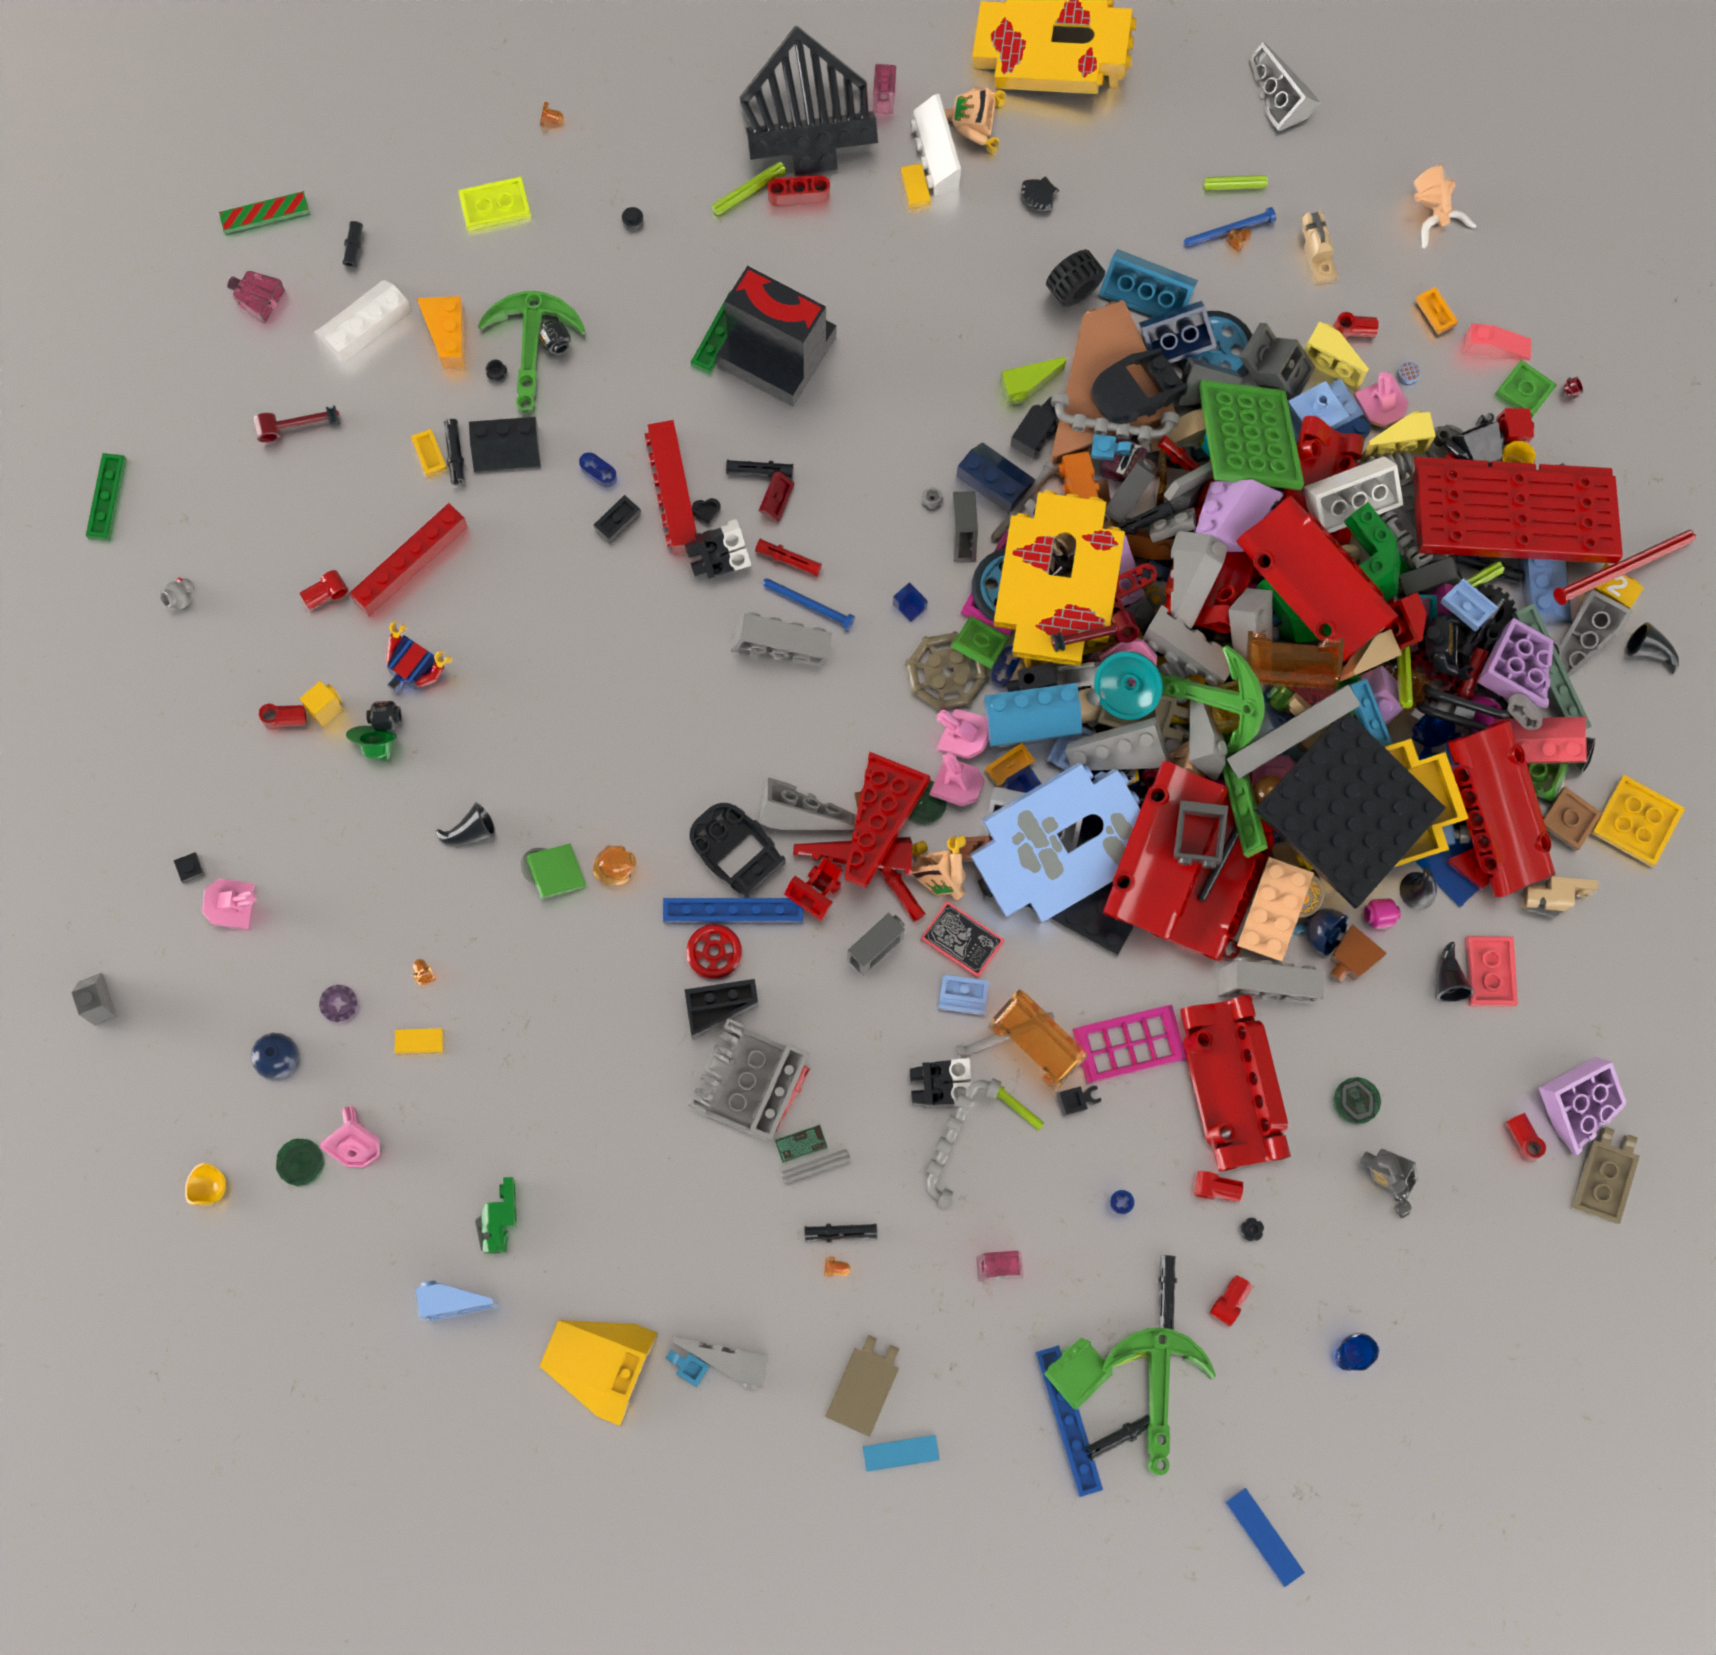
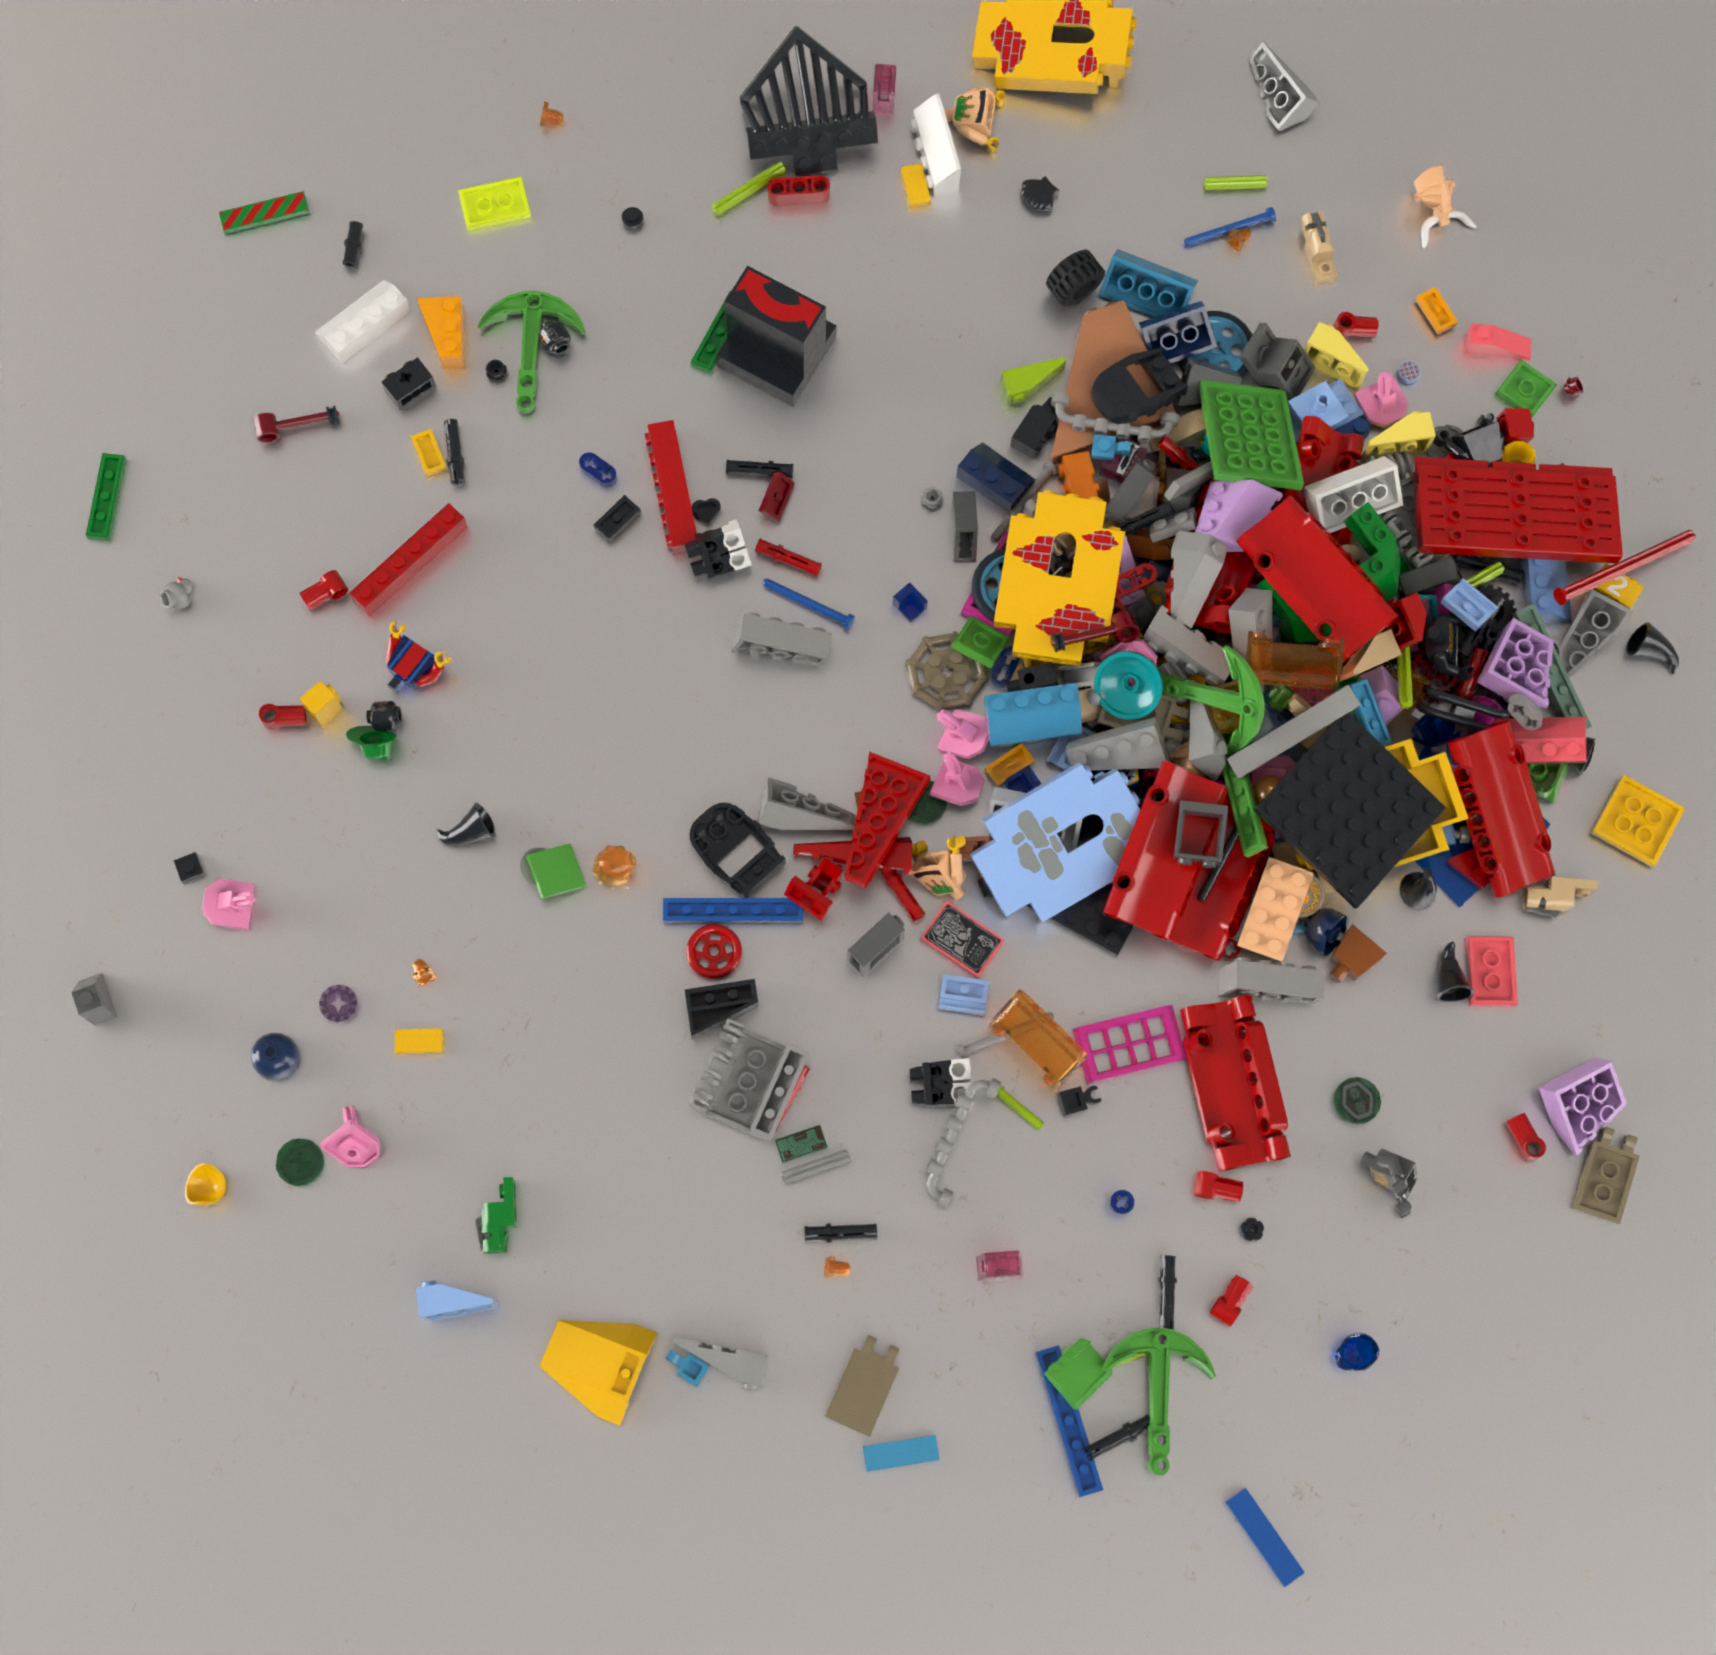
clear pink torso [227,271,285,324] -> none
black slope [469,417,541,473] -> none
dark pink head [1364,898,1401,929] -> none
medium nougat plate [1543,786,1603,851] -> none
none -> black brick [381,357,436,410]

